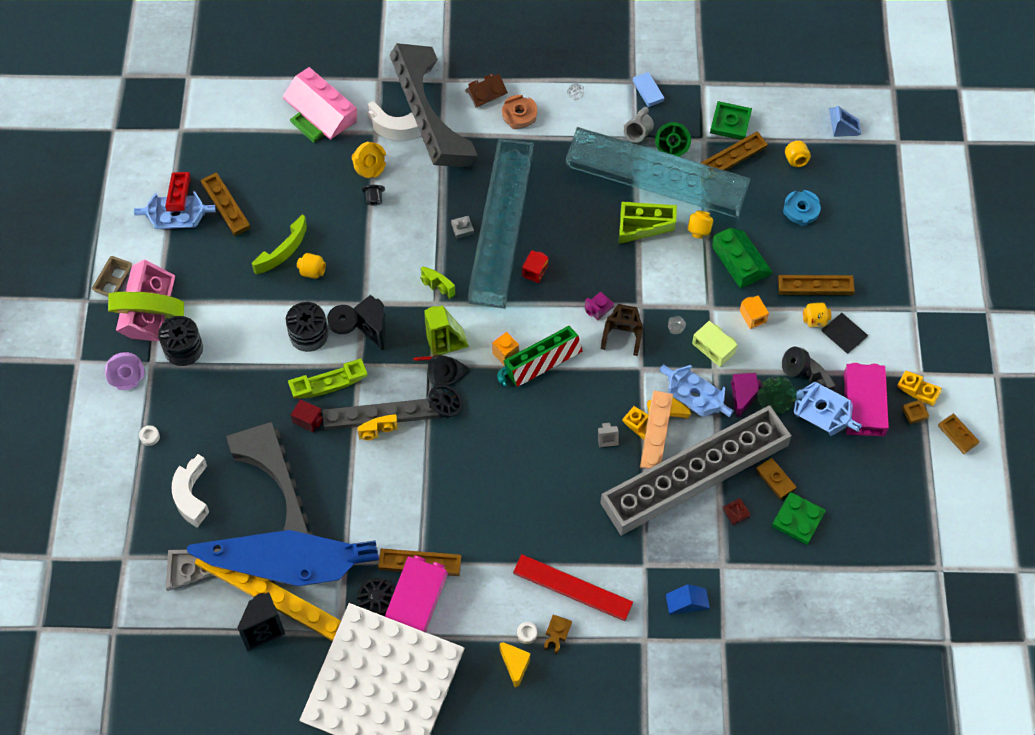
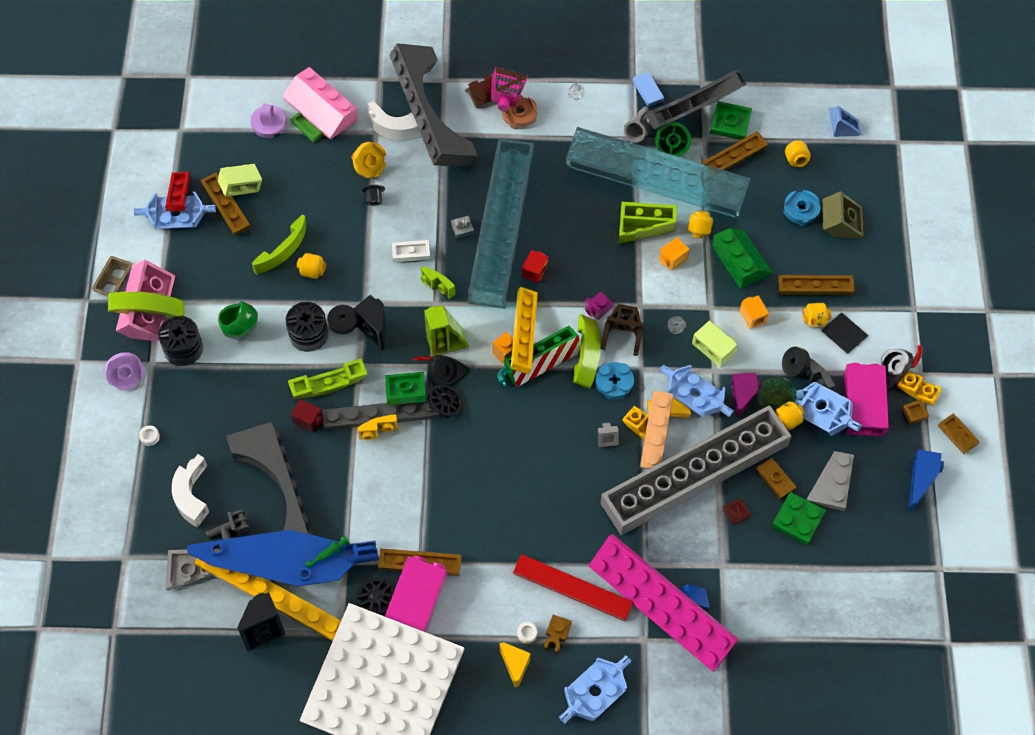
none -> dark grey arm [206,509,250,540]
none -> yellowish green brick [218,164,262,197]
none -> green piece [218,301,258,339]
none -> lavender tile [251,104,287,138]
none -> green piece [305,536,350,567]
none -> green plate [385,372,426,405]
none -> white plate [392,240,430,262]
none -> torso [491,67,528,111]
none -> yellow plate [511,287,538,374]
none -> light blue plate [559,655,632,723]
none -> lime slope [573,314,601,389]
none -> dark pink plate [589,534,739,672]
none -> dark azure plate [595,362,634,400]
none -> dark grey arch [646,69,747,129]
none -> light orange brick [659,237,689,271]
none -> yellow head [775,401,804,431]
none -> light grey wing [806,451,854,511]
none -> olive slope [822,191,863,239]
none -> black piece [881,345,922,391]
none -> blue slope [909,449,944,511]

